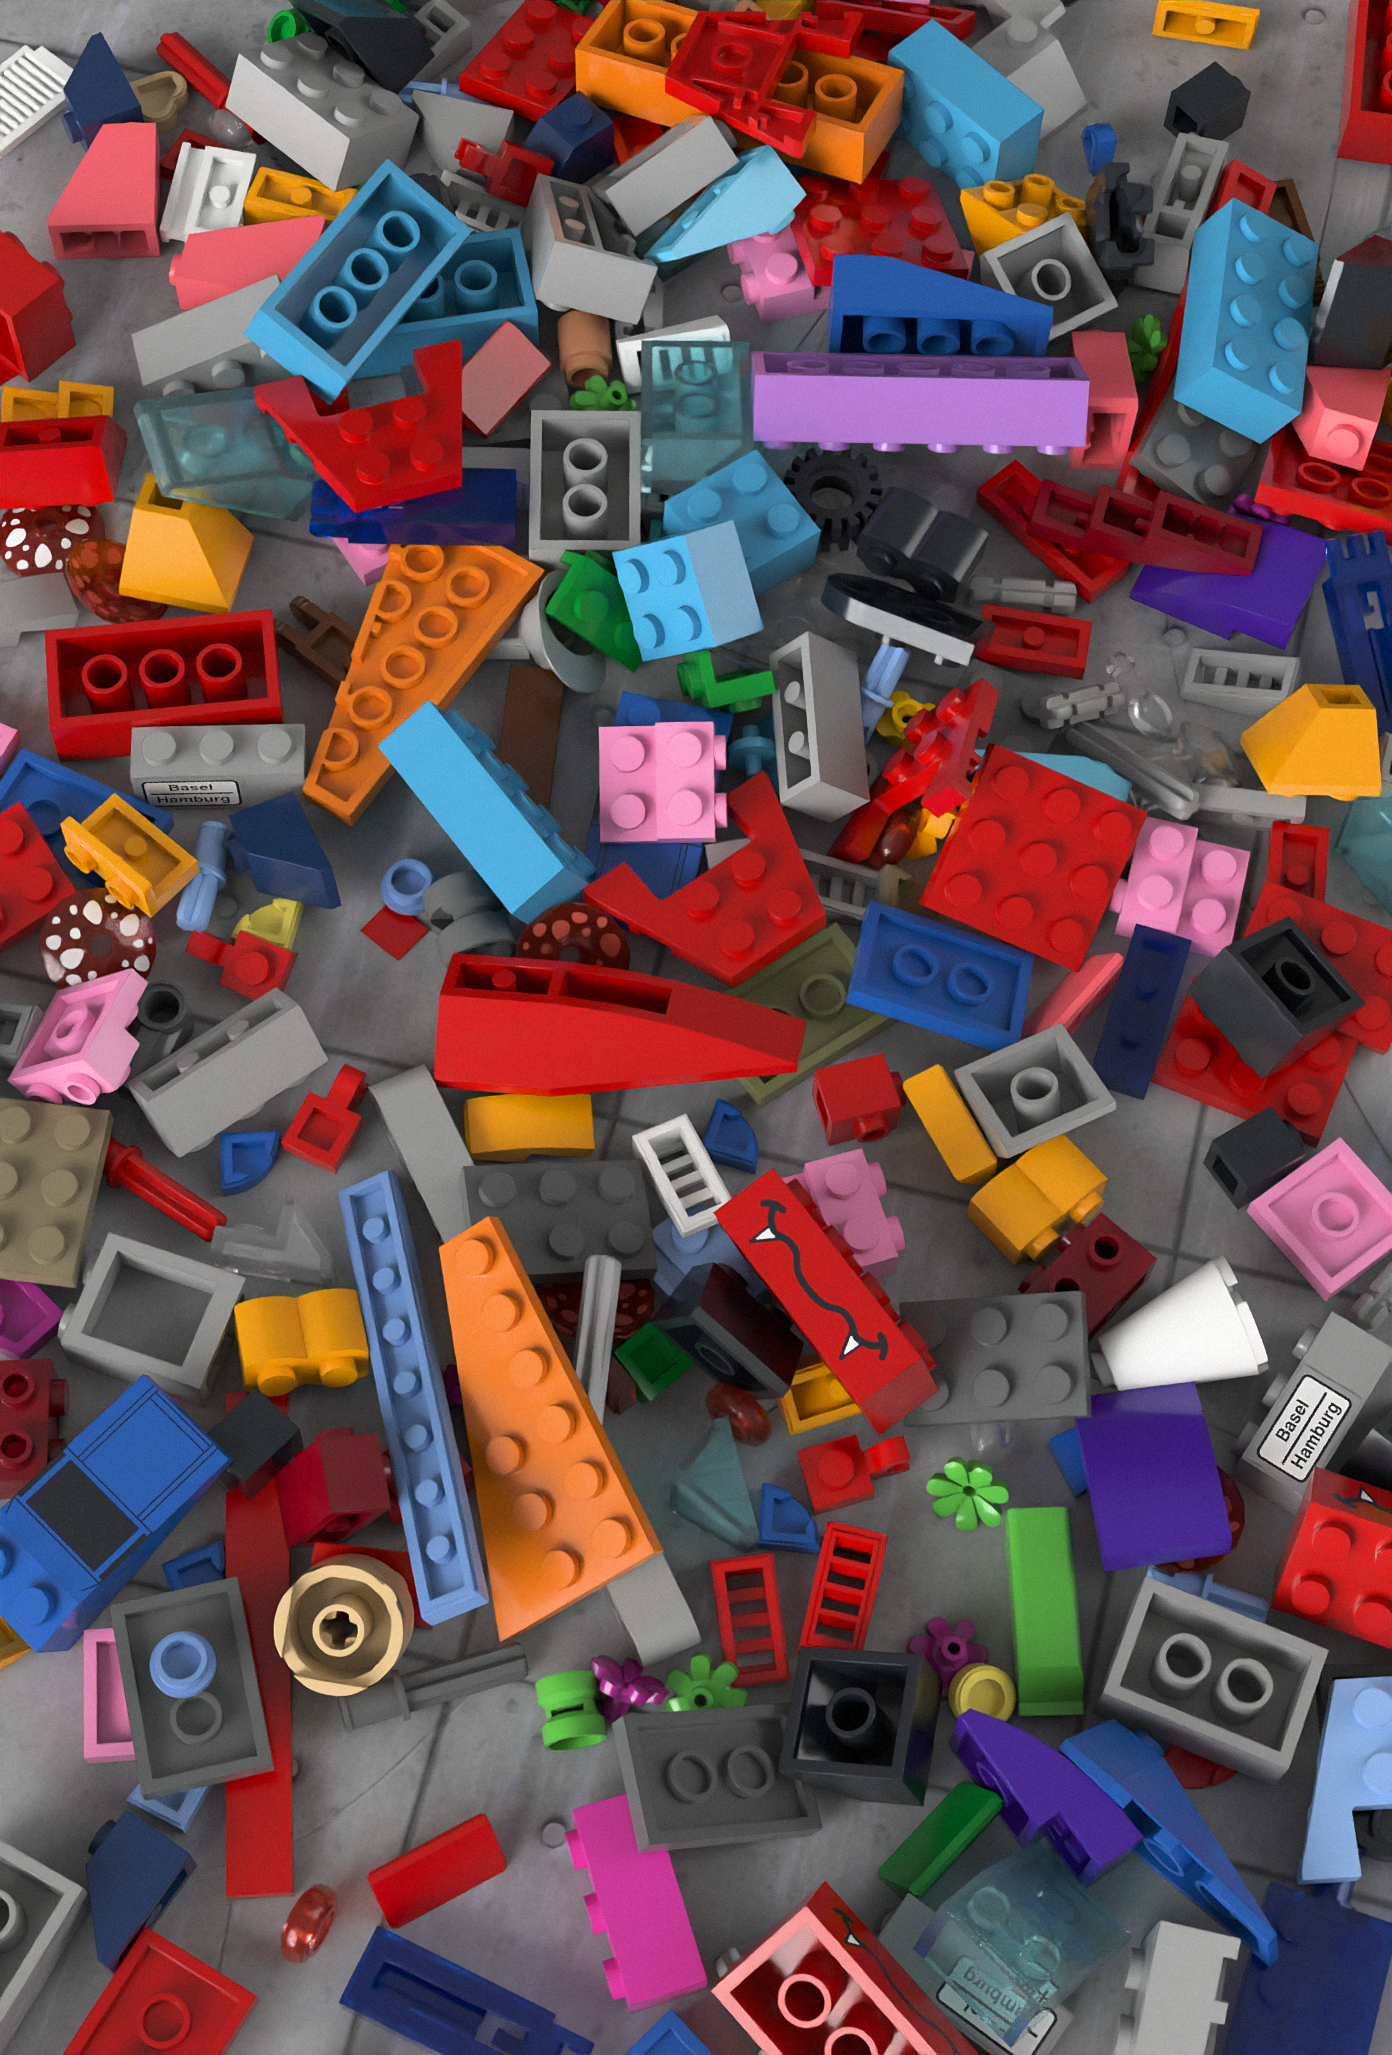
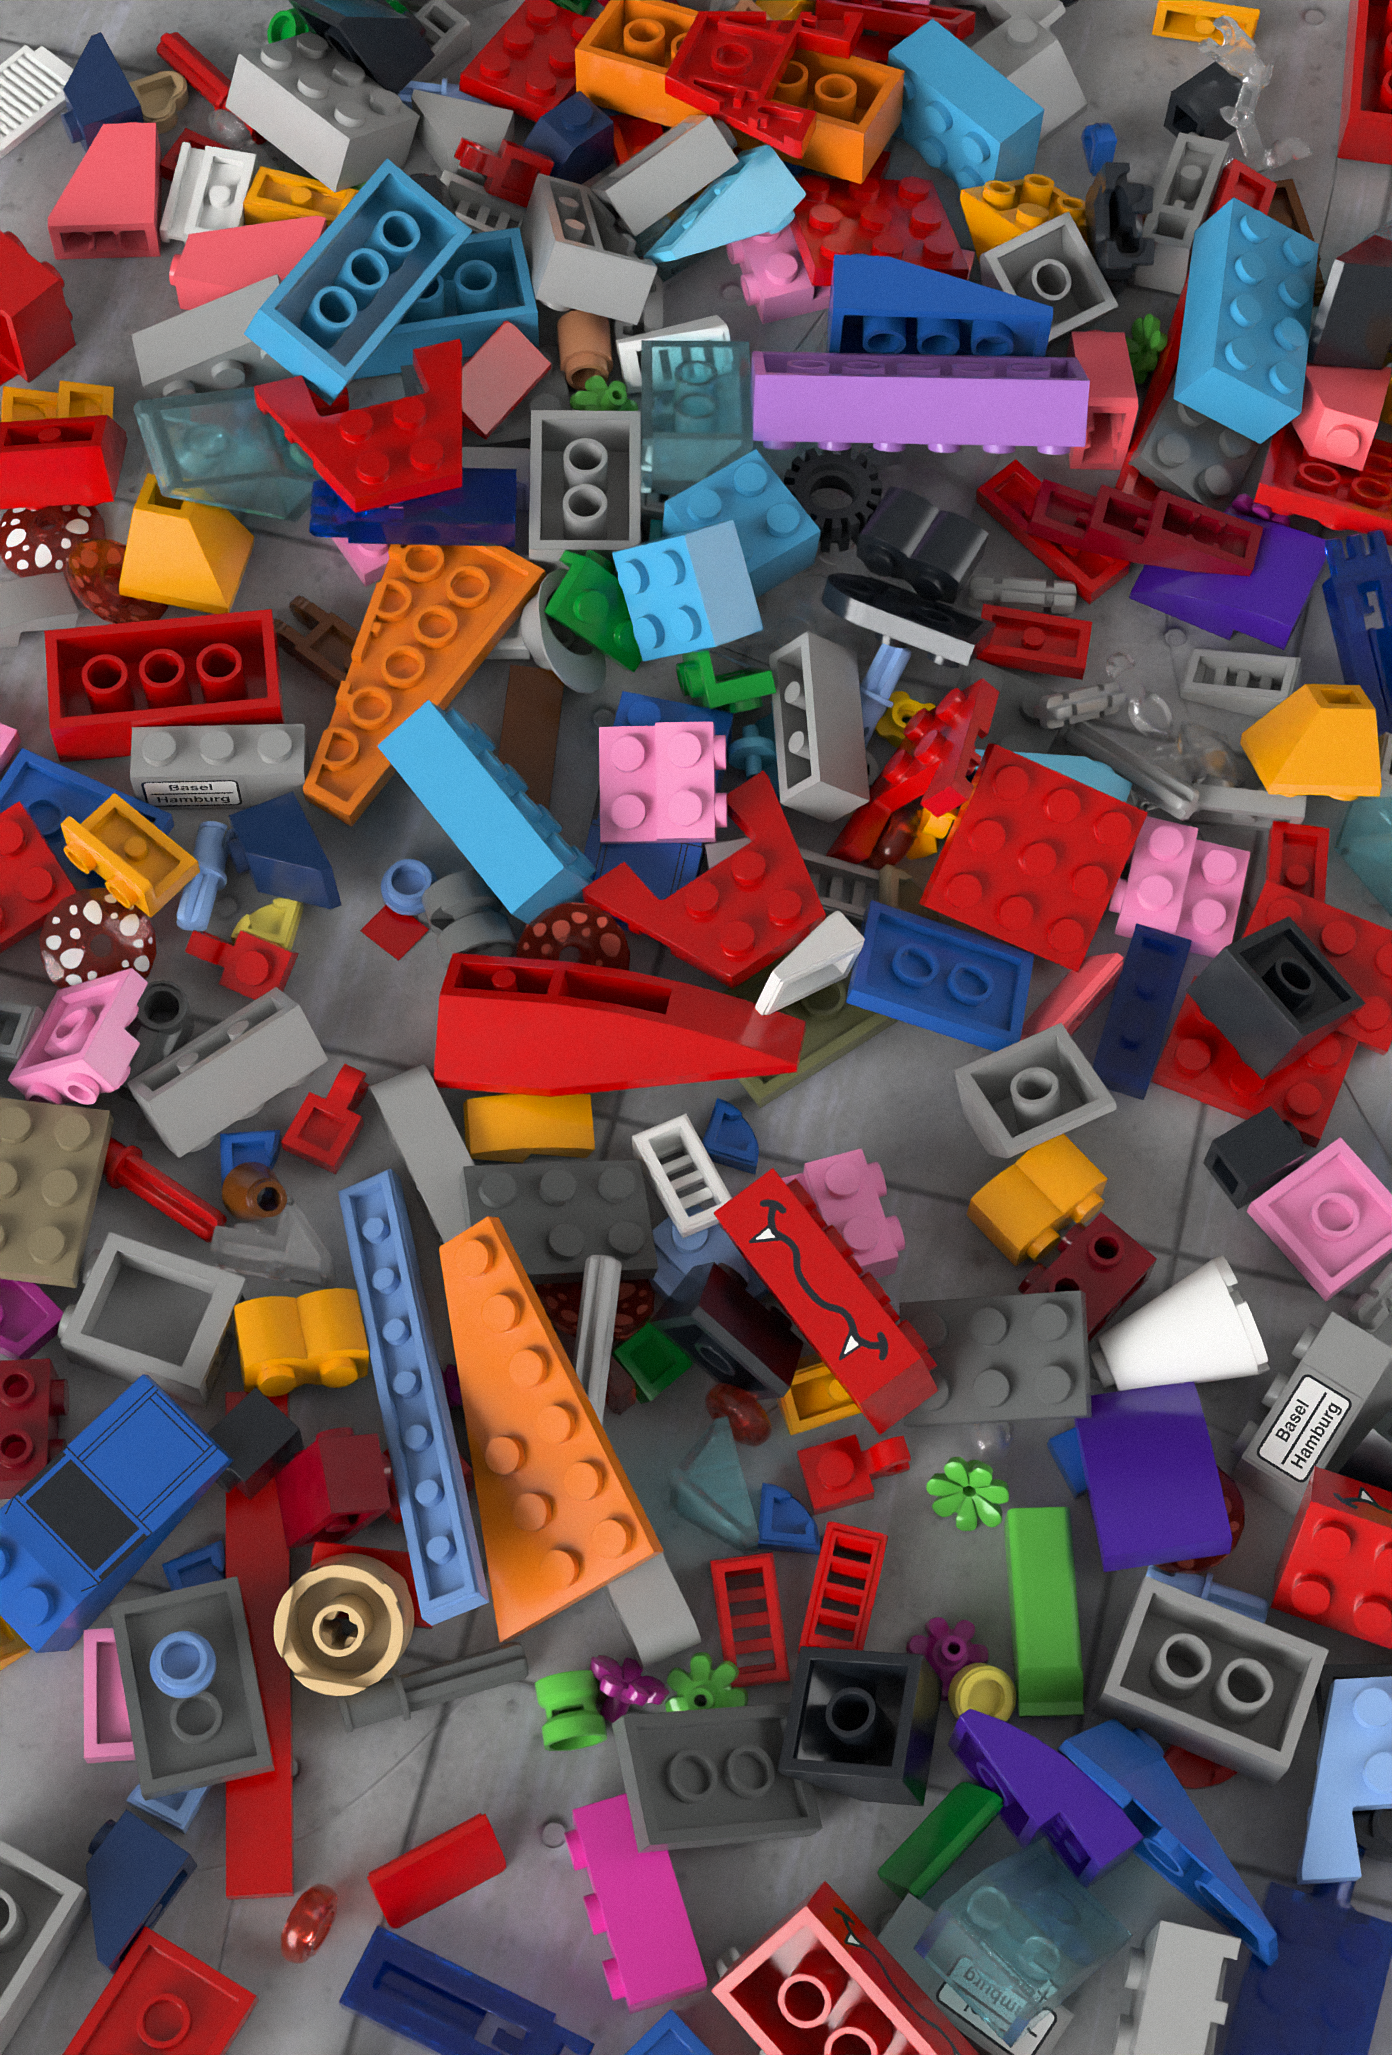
red brick [812,1053,907,1146] -> none
light orange slope [903,1064,997,1186] -> none
none -> reddish brown cone [222,1162,287,1222]
none -> white slope [755,911,865,1016]
none -> clear piece [1198,15,1314,173]

